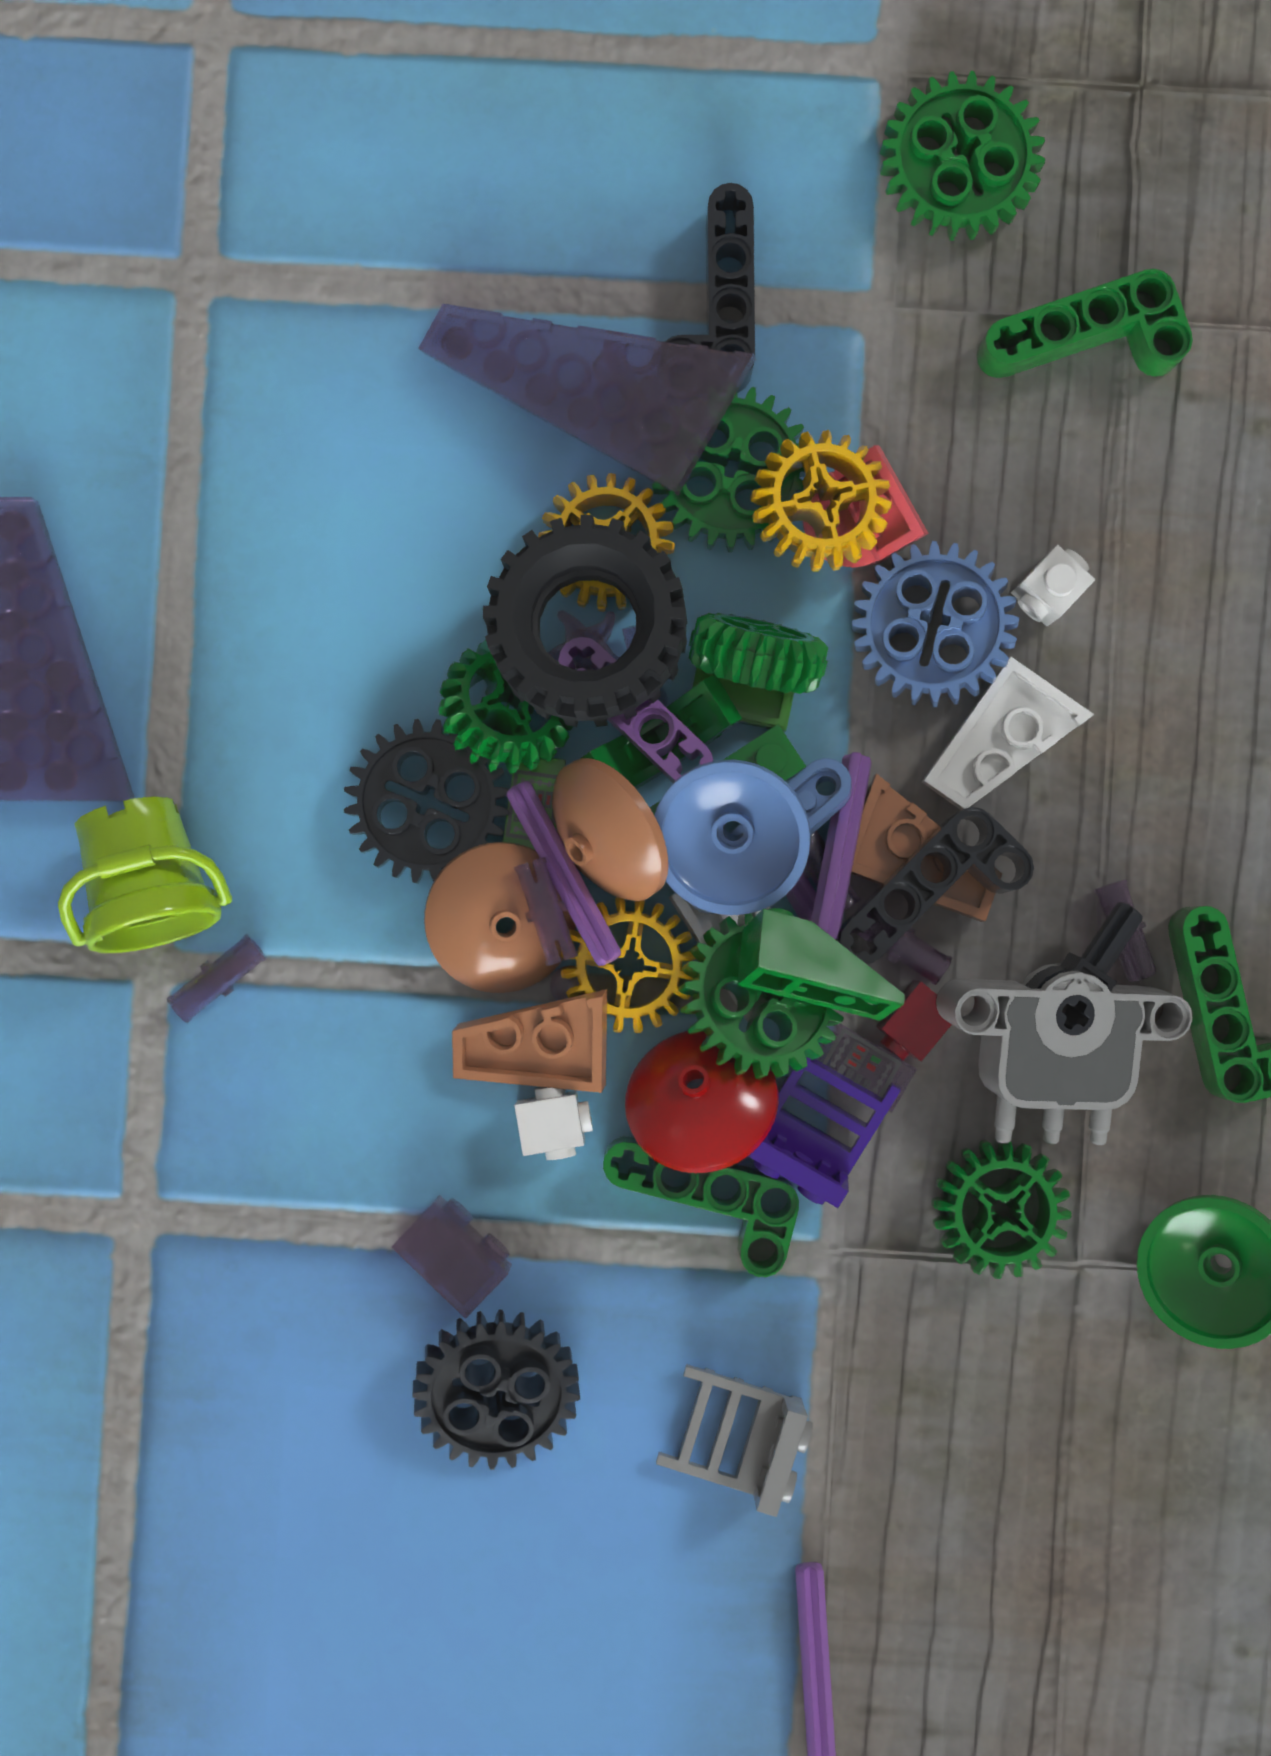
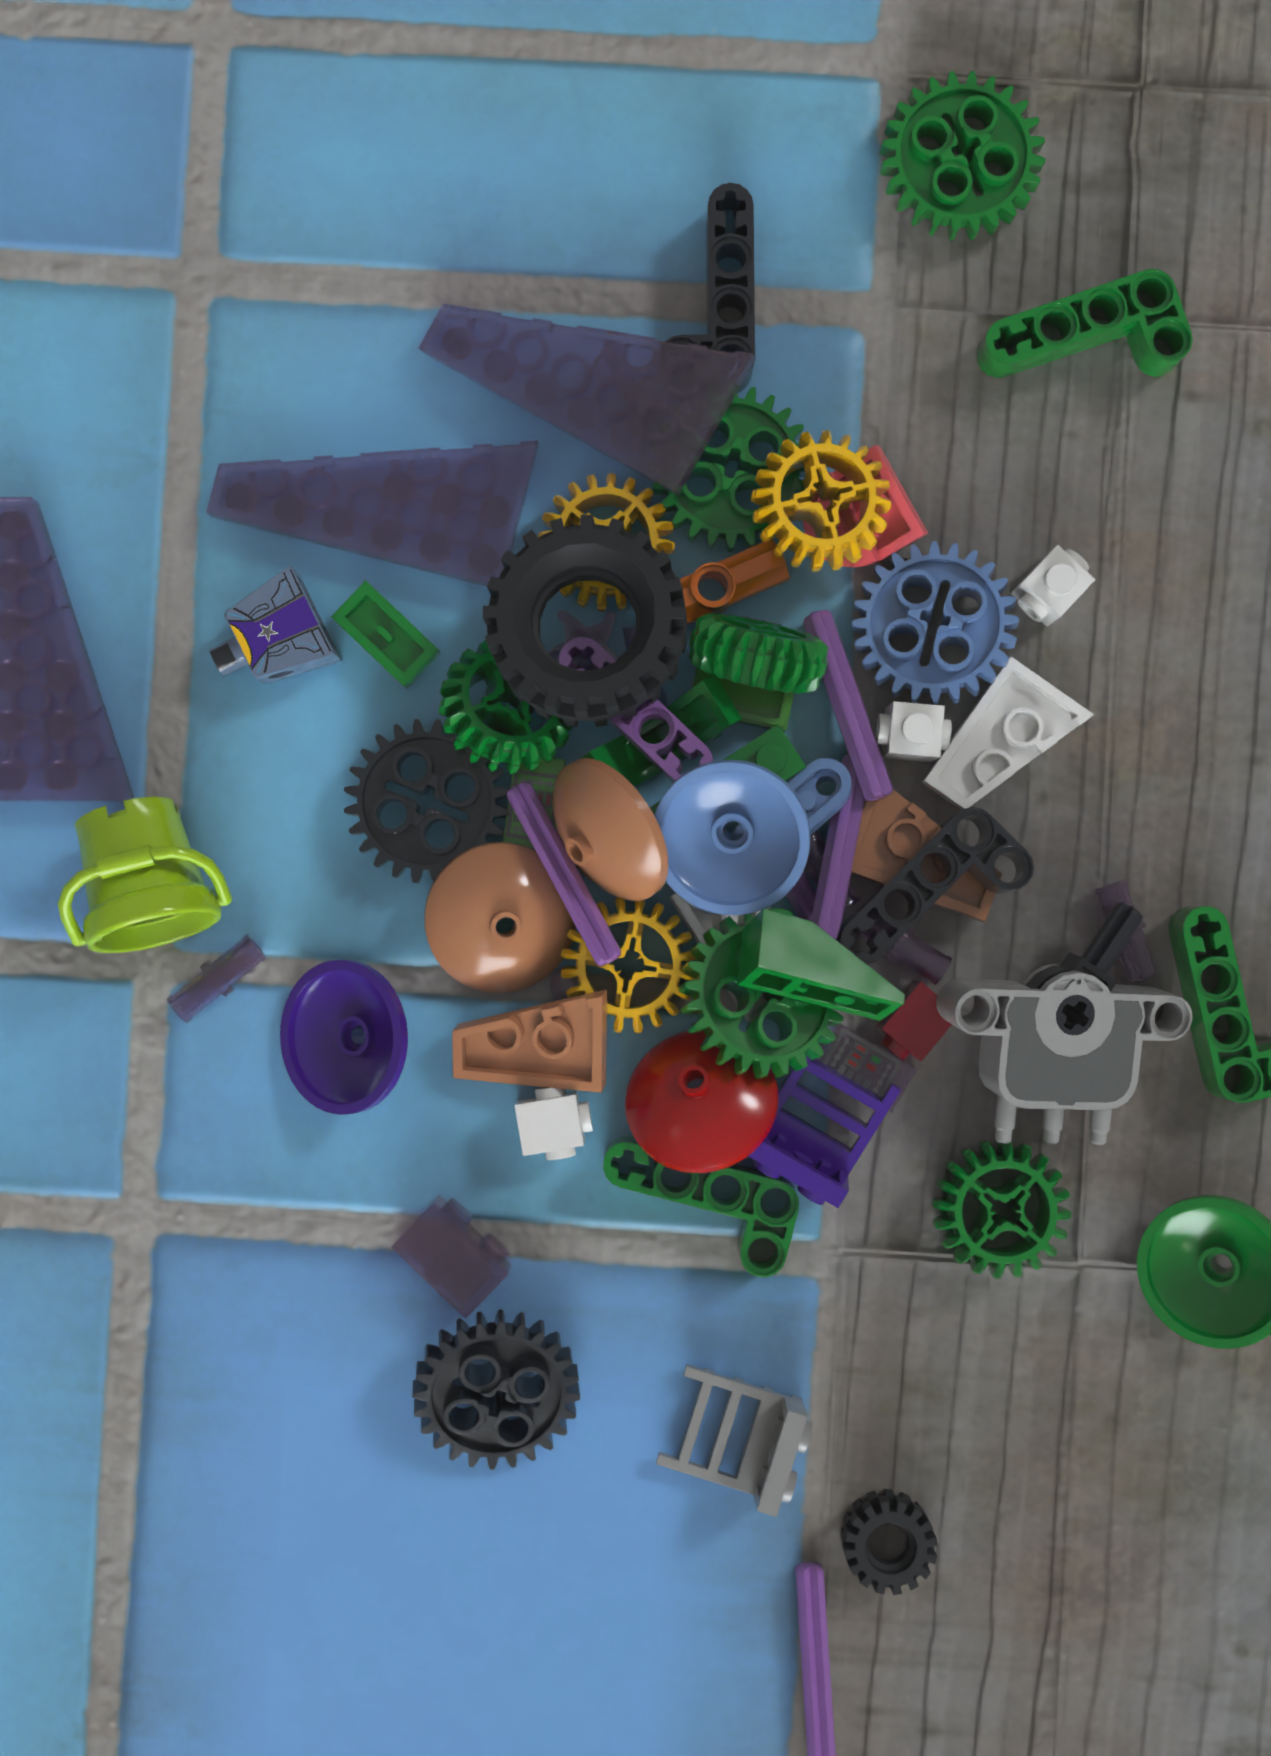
clear purple pin [514,857,579,966] -> none
none -> clear purple wing [206,440,539,586]
none -> torso [209,566,341,684]
none -> dark purple dish [280,960,408,1115]
none -> green plate [331,580,441,689]
none -> orange piece [680,539,790,626]
none -> medium lavender axle [803,610,893,801]
none -> black tyre [840,1489,938,1595]
none -> white brick [875,701,952,763]

